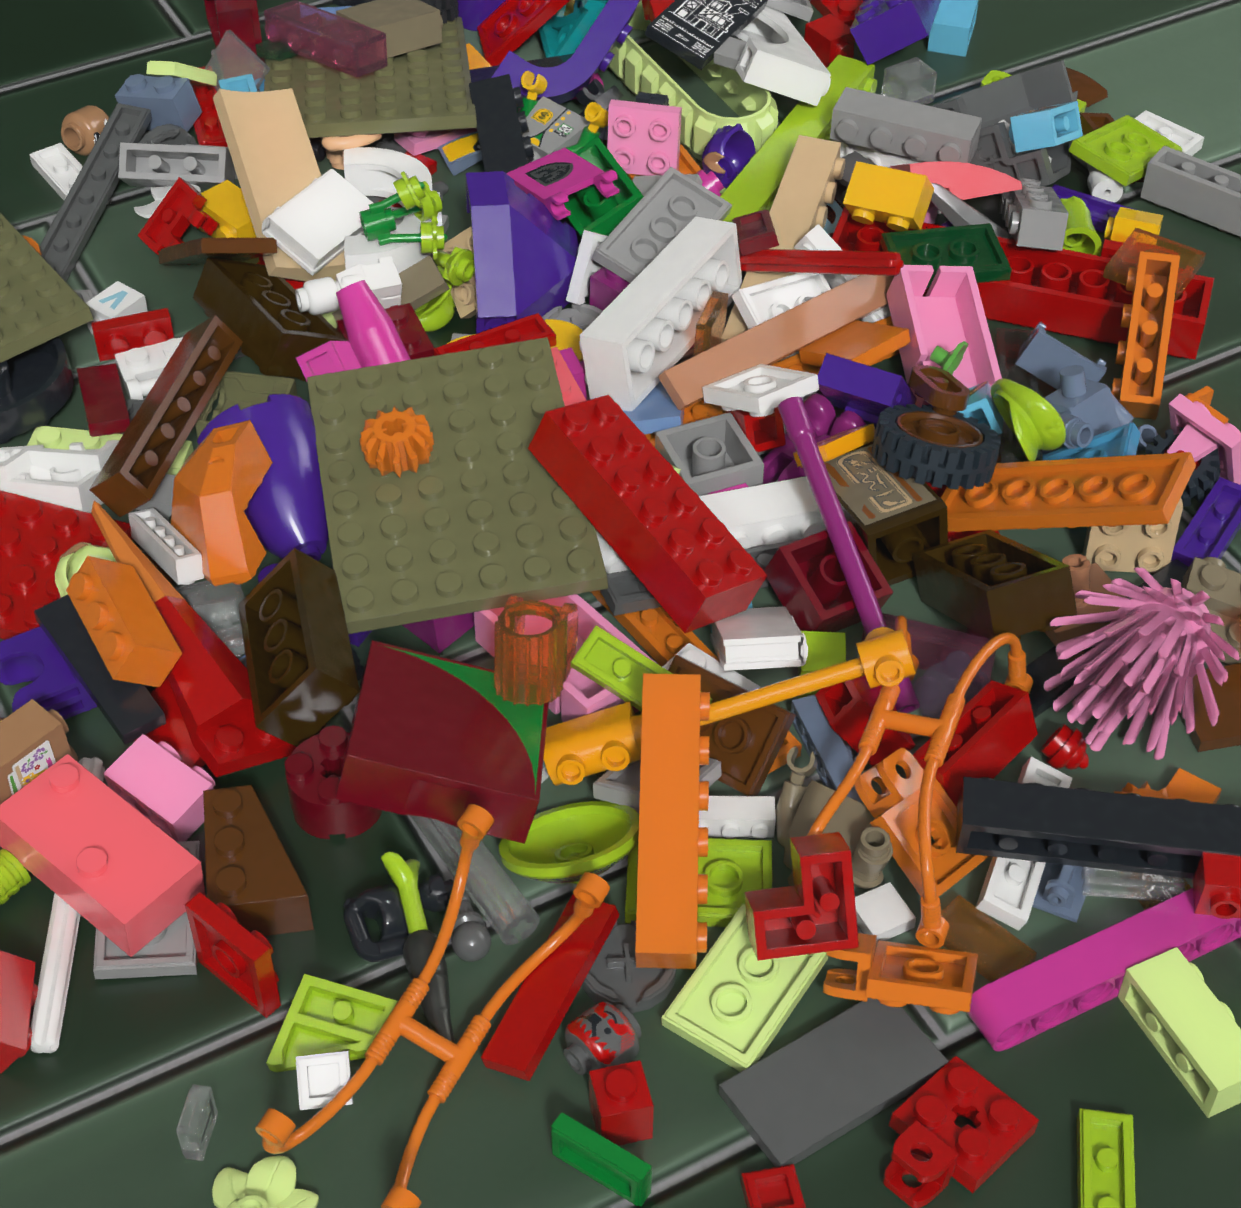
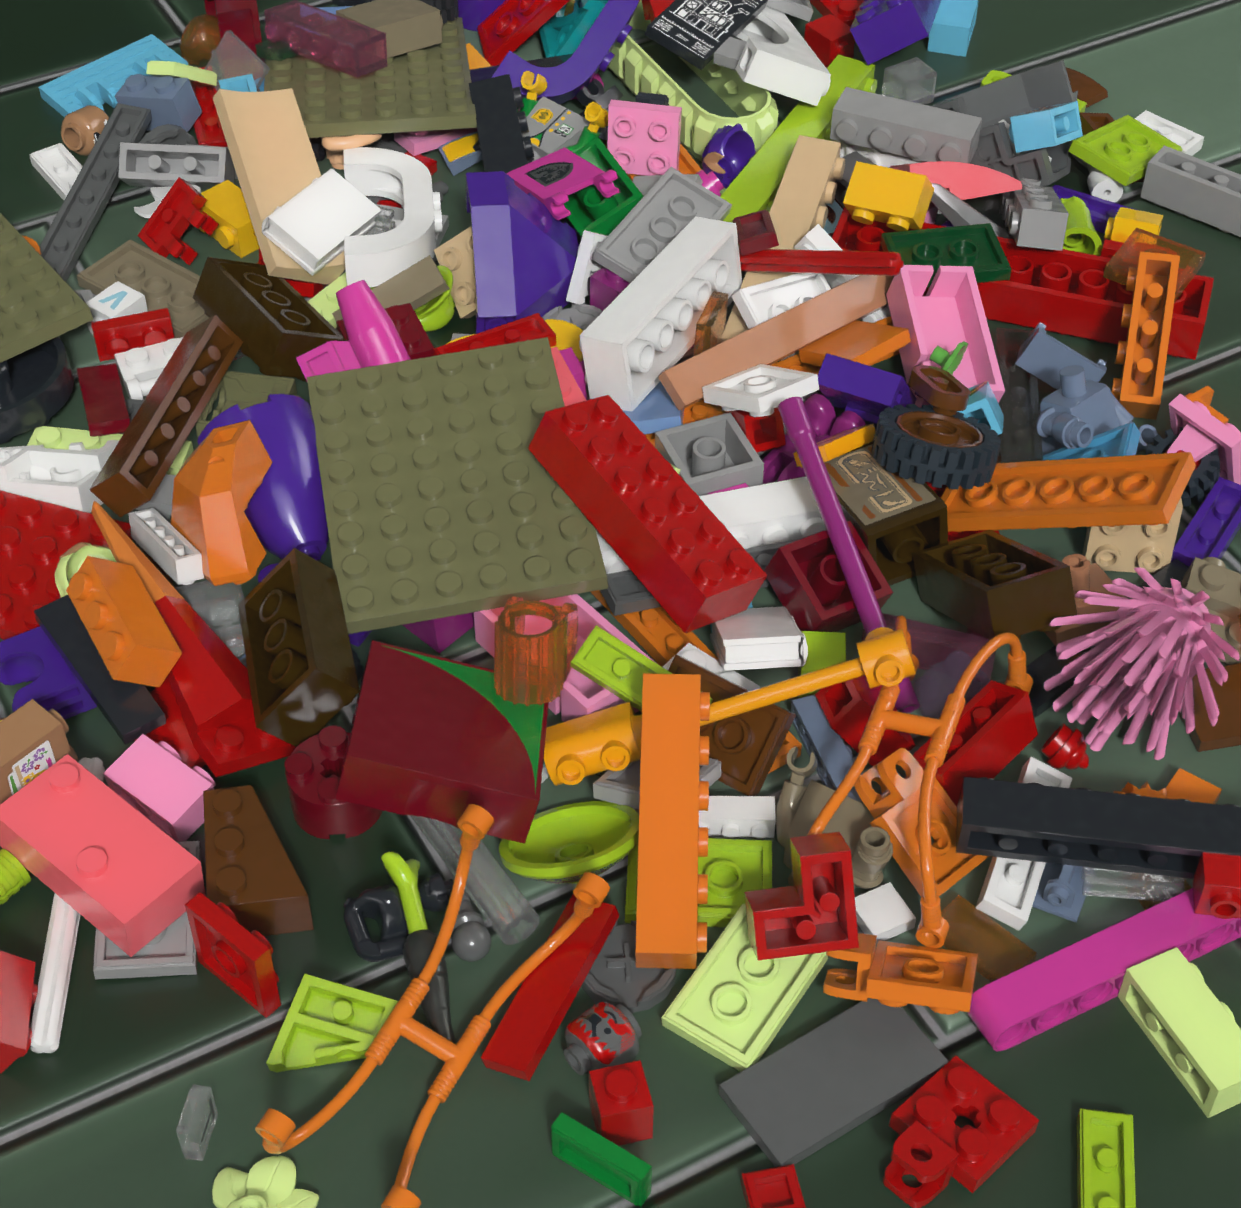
reddish brown tile [159,238,277,264] -> none
white piece [295,256,402,315] -> none
white tile [296,1051,353,1110] -> none
plant [359,171,448,260] -> none
orange gear [360,405,434,478] -> none
lime plate [434,247,474,286] -> none
lime piece [990,378,1066,461] -> none
none -> medium azure hinge [38,34,188,118]
none -> dark tan tile [76,239,210,338]
none -> clear orange hair [180,14,221,65]

